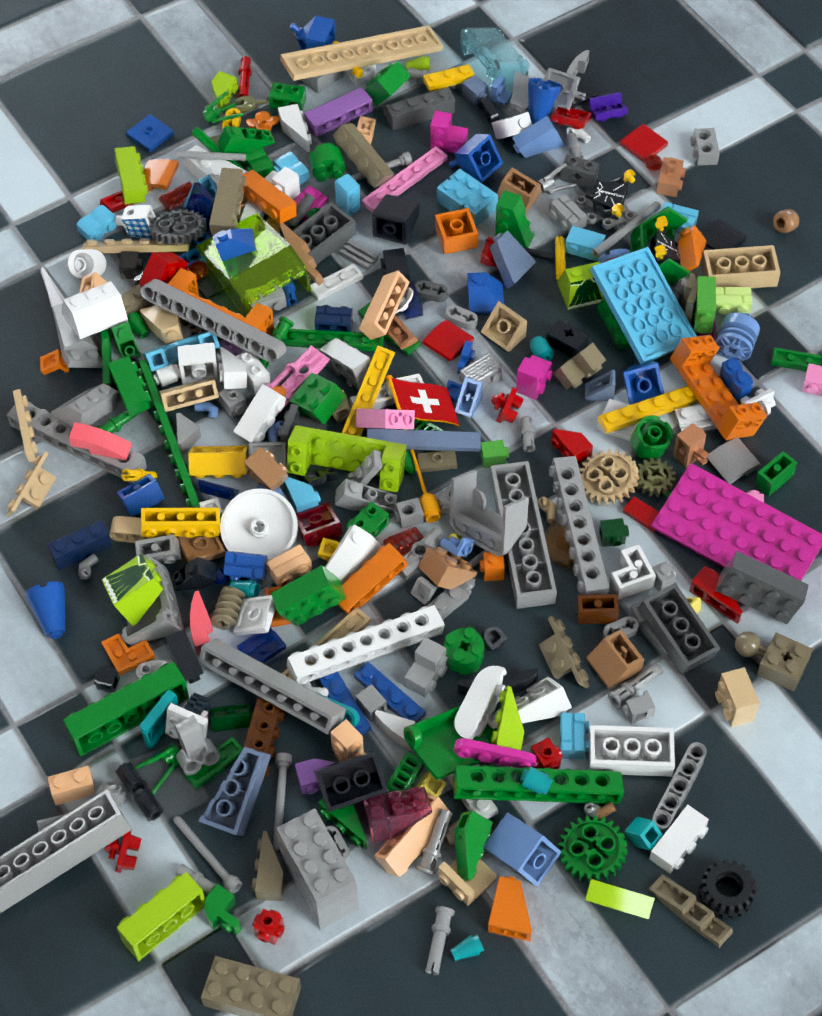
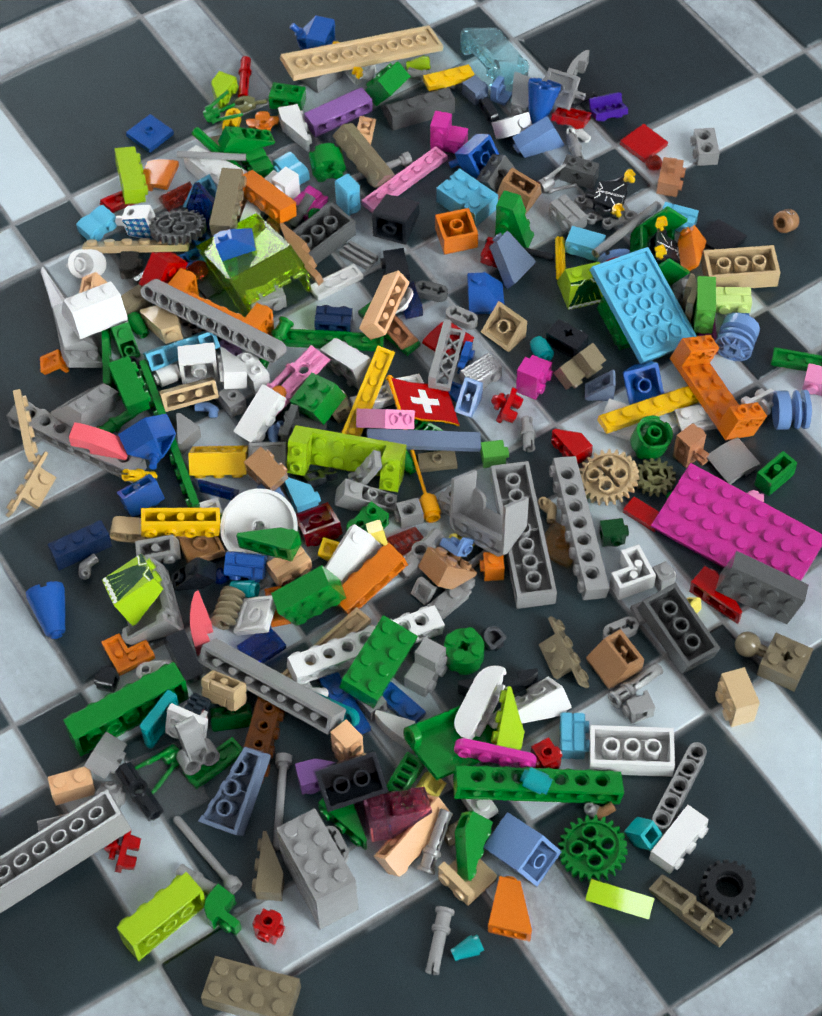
blue pin [280,271,298,306] -> none
reddish brown brick [576,594,619,624] -> none
blue brick [719,358,753,402] -> none
none -> light grey brick [84,732,127,779]
none -> blue piece [118,414,176,470]
none -> tan brick [201,670,247,711]
none -> green slope [236,527,301,561]
none -> green brick [339,615,418,709]
none -> light yellow slope [366,520,388,546]
none -> light grey fence [428,319,465,391]
none -> dark grey brick [476,154,515,194]
none -> medium blue wheel [772,390,812,430]

